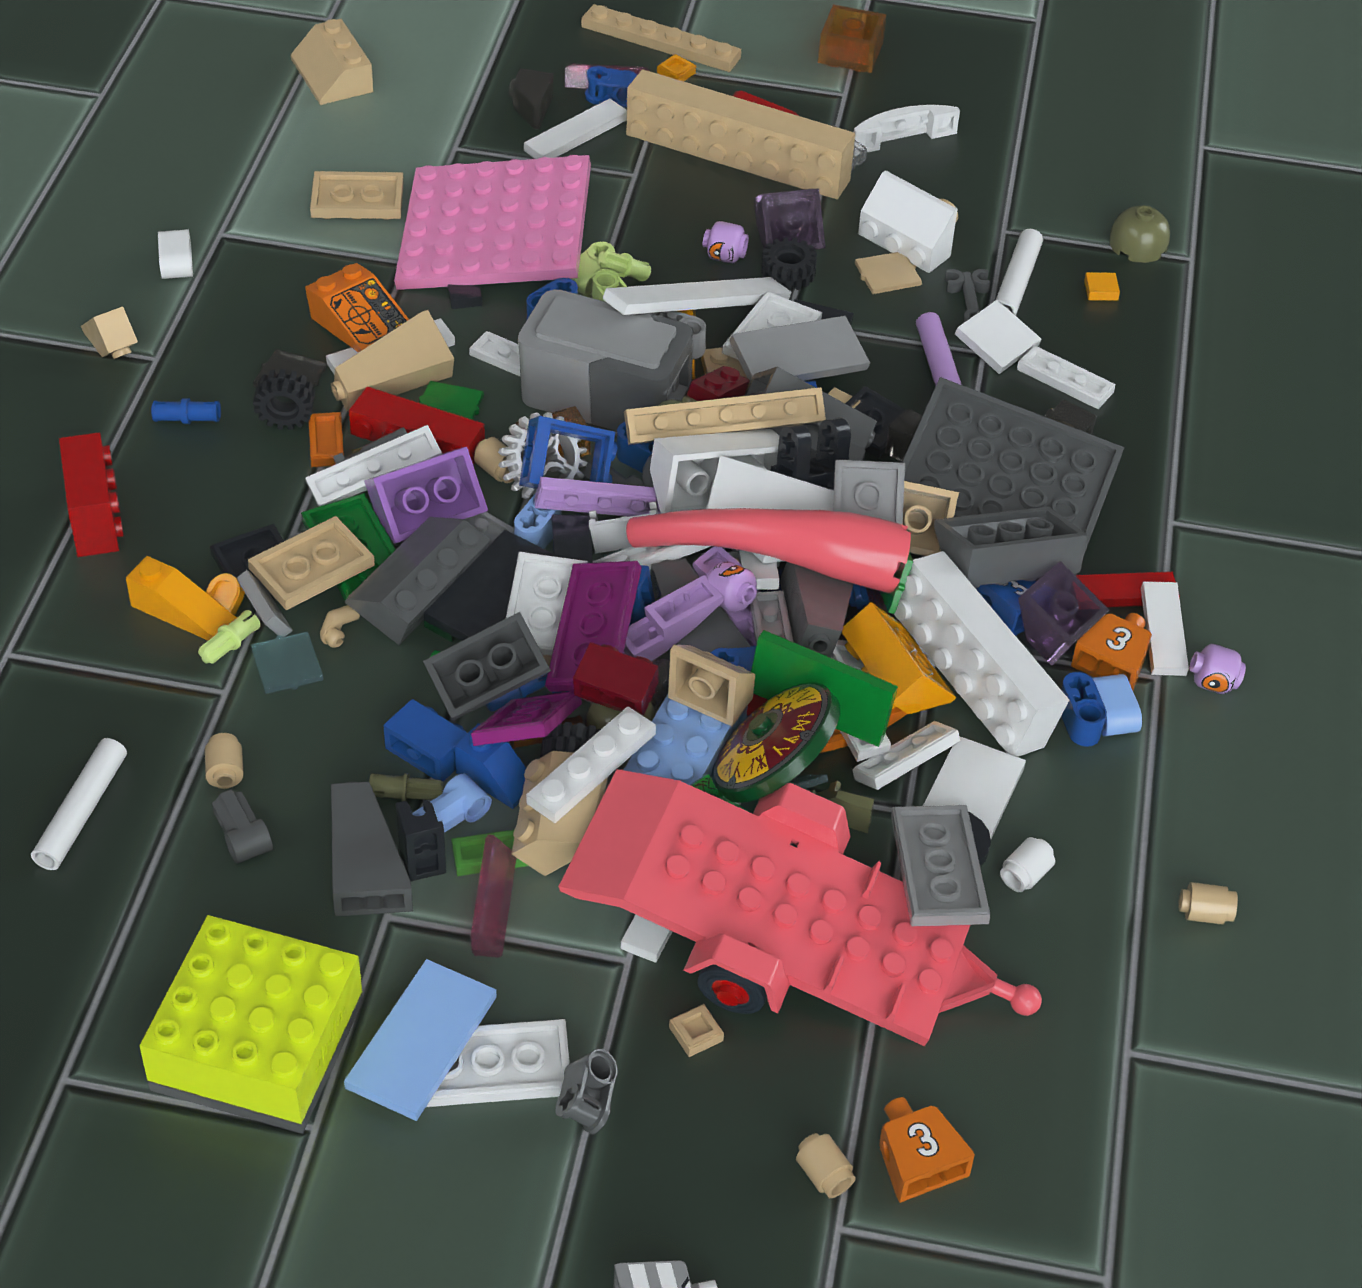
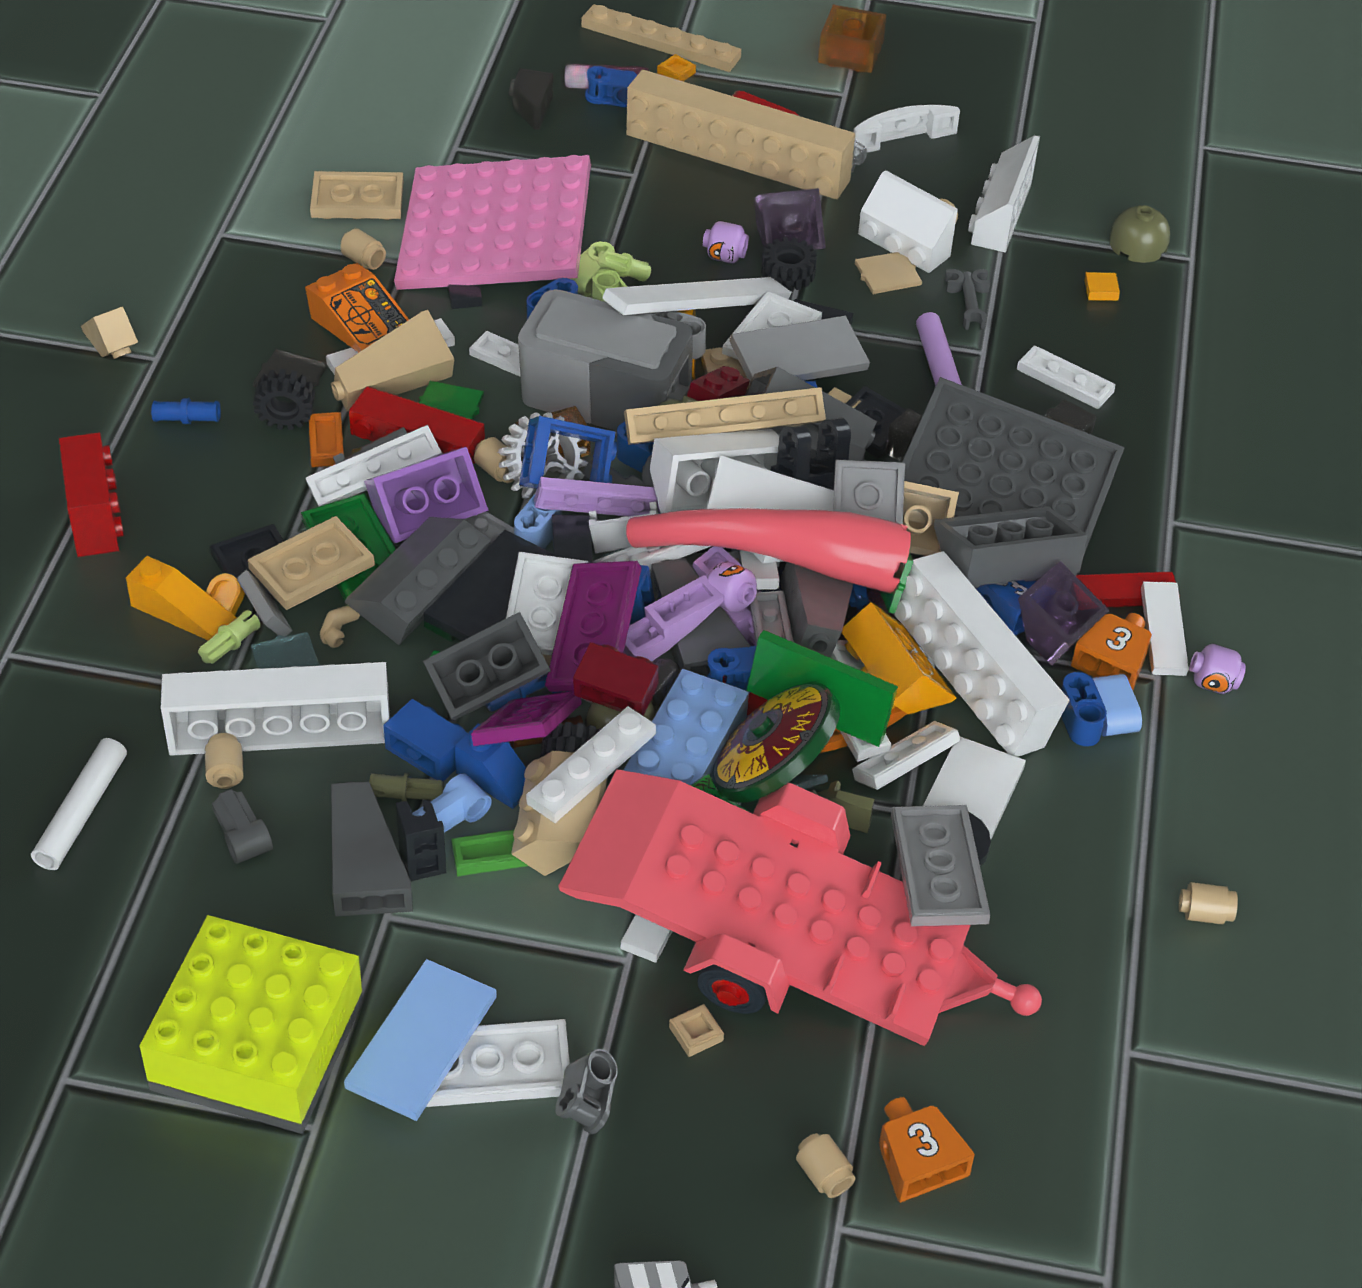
white beam [158,229,193,279] -> none
tan slope [291,19,373,105] -> none
clear pink slope [471,834,517,958] -> none
white tile [524,98,627,159] -> none
tan slope [668,644,755,727] -> none
white tile [955,300,1042,374] -> none
white piece [995,229,1043,316] -> none
white brick [1000,837,1055,892] -> none
none -> white brick [161,662,390,756]
none -> tan brick [341,228,386,270]
none -> white slope [968,135,1040,253]

